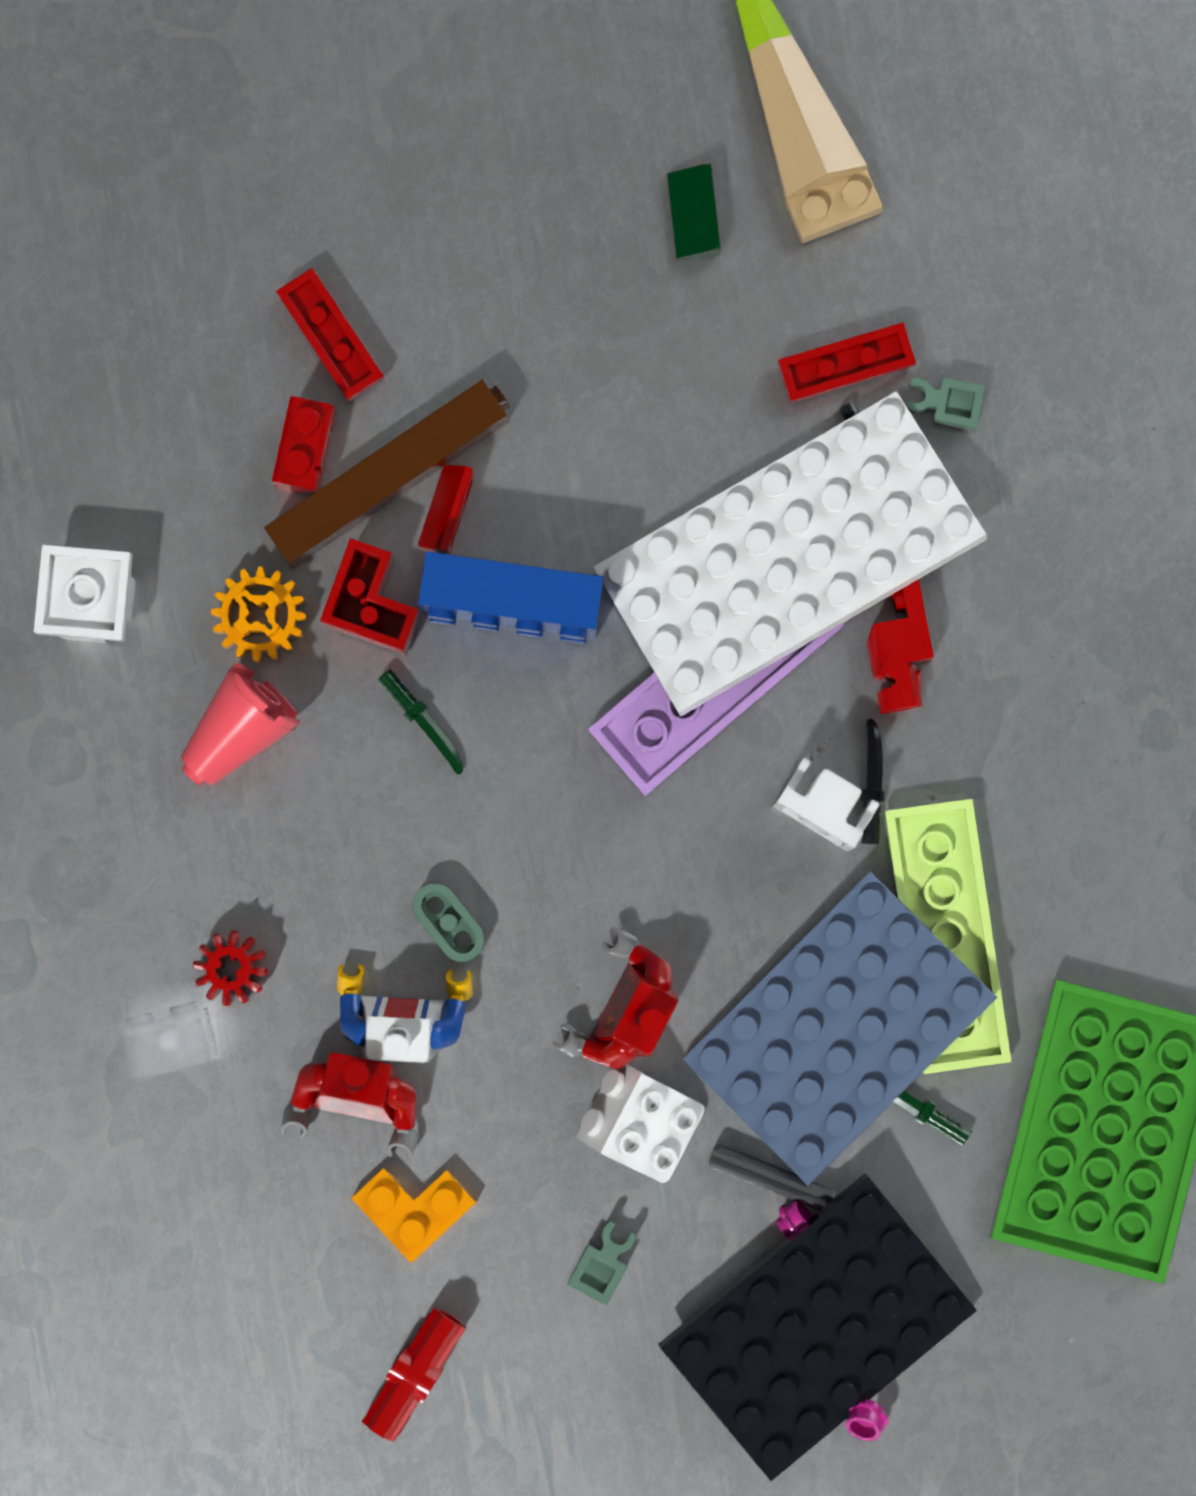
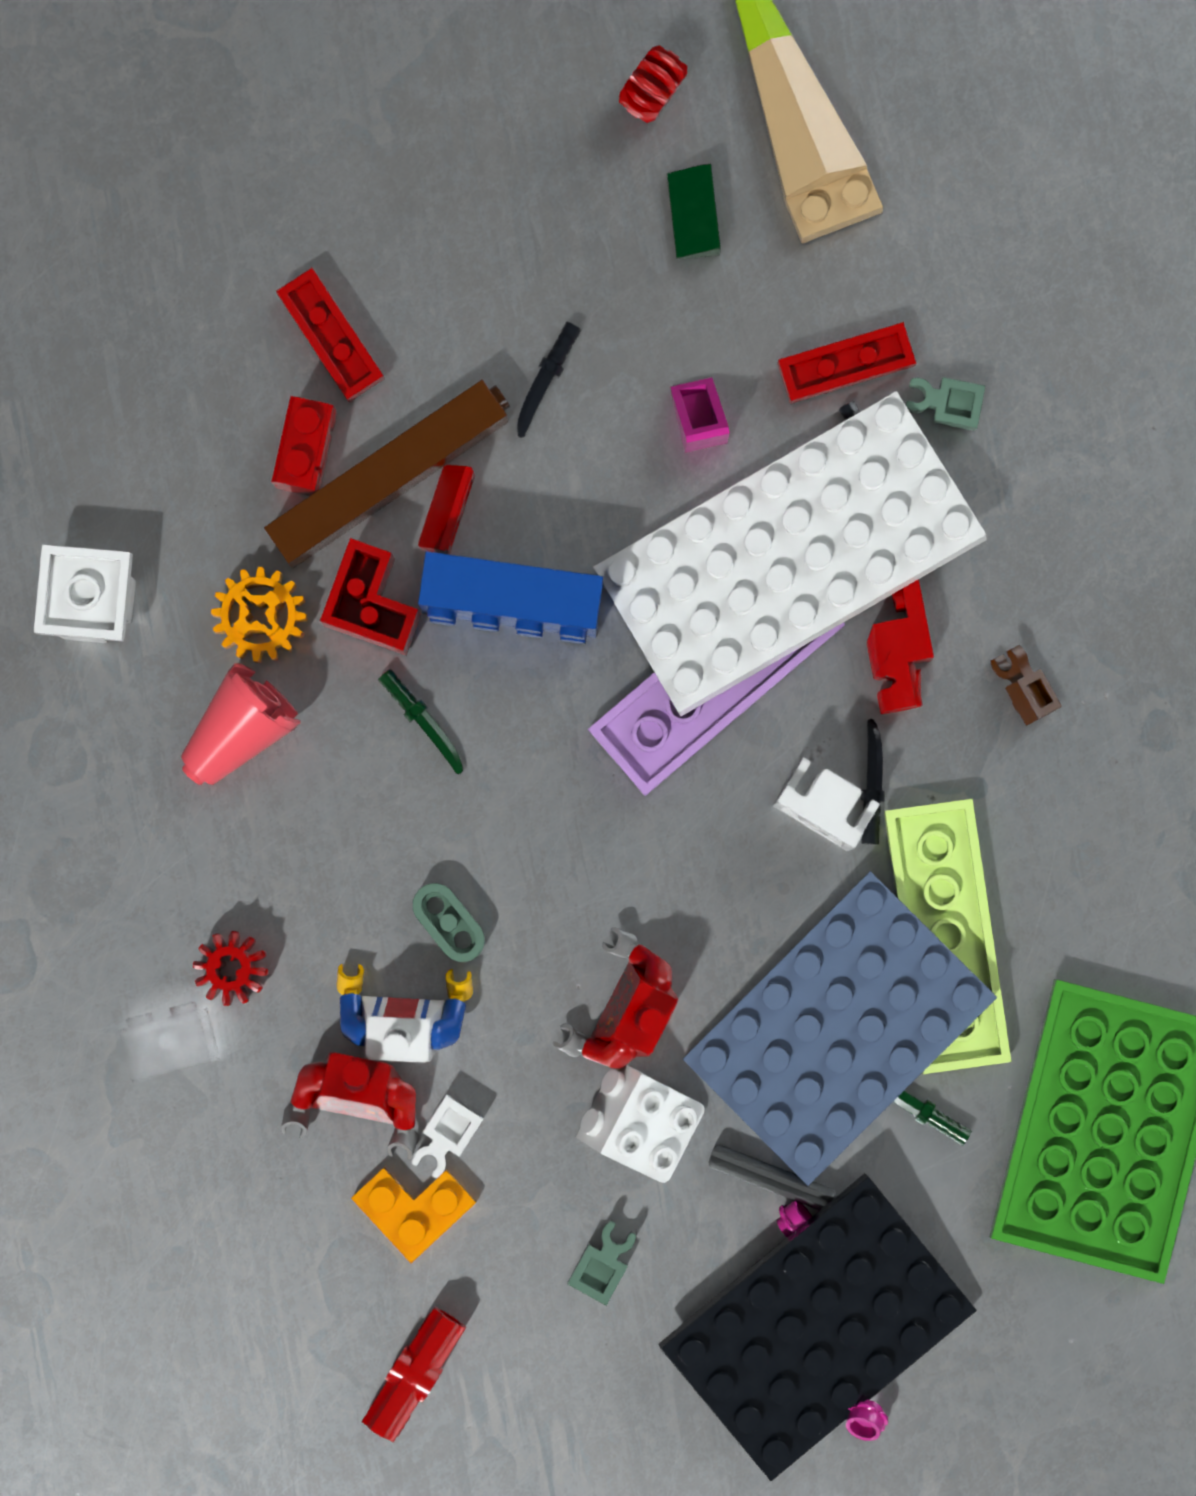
none -> white plate [412,1095,484,1179]
none -> black piece [517,322,581,438]
none -> red gear [619,45,688,123]
none -> dark pink slope [670,377,730,453]
none -> reddish brown plate [990,645,1062,726]

